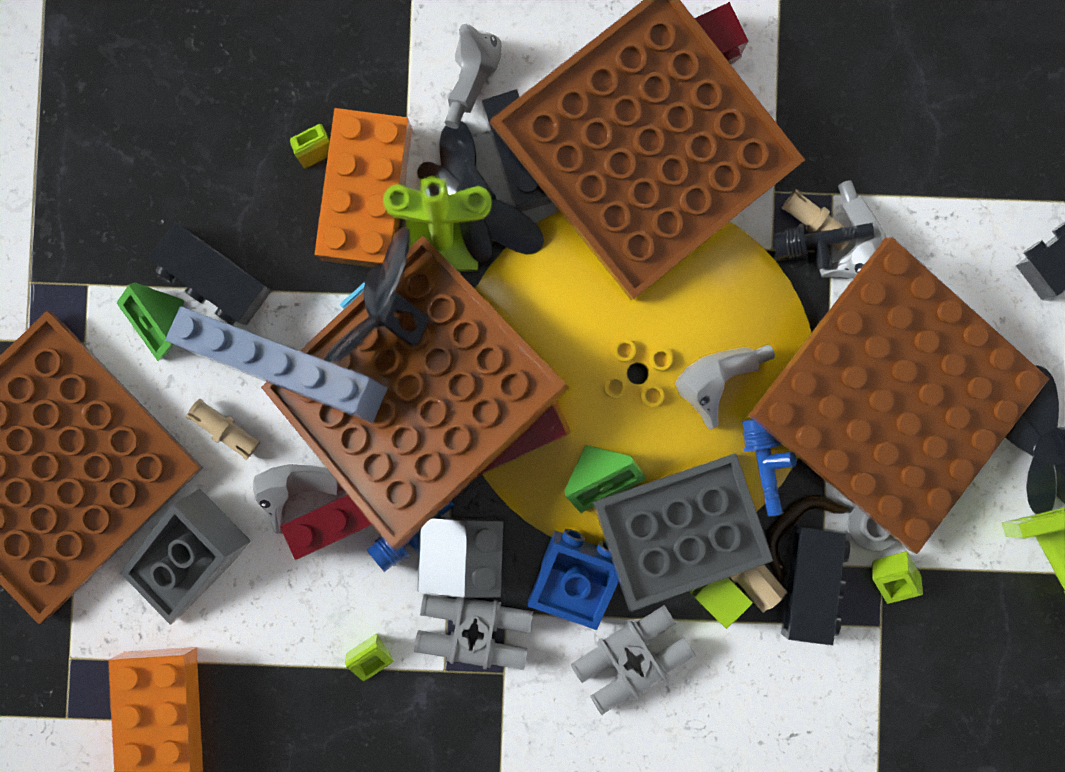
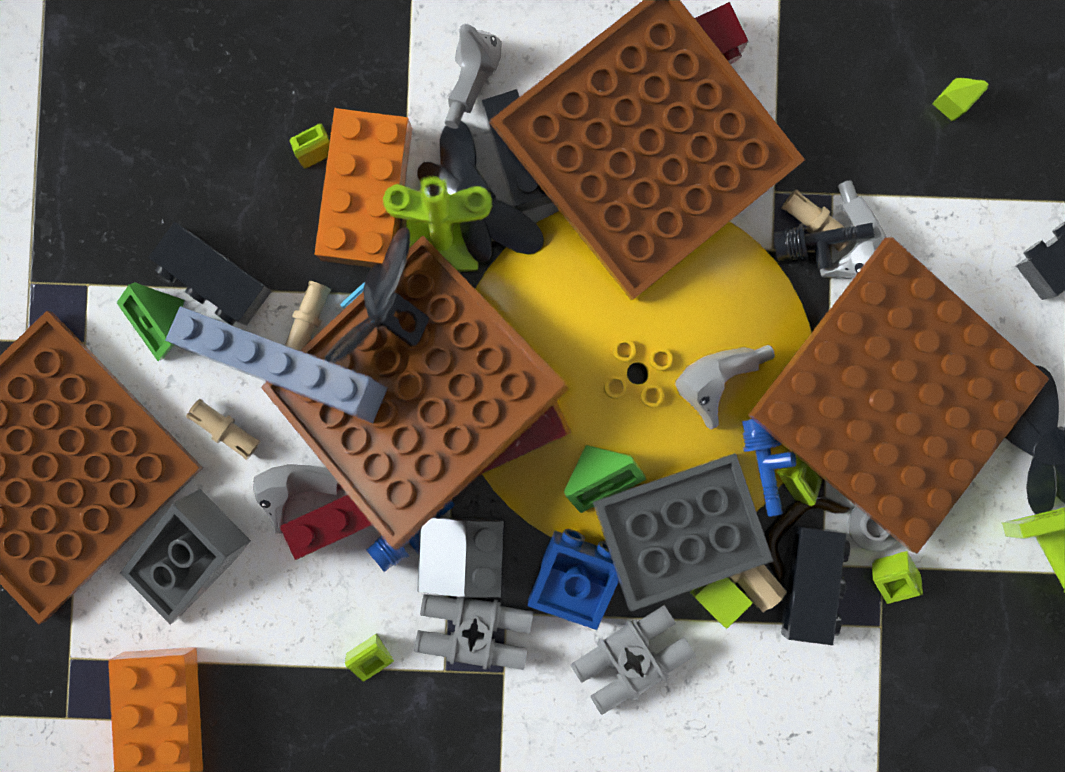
none -> tan pin [285,281,331,351]
none -> lime slope [777,457,822,506]
none -> lime slope [933,78,989,121]

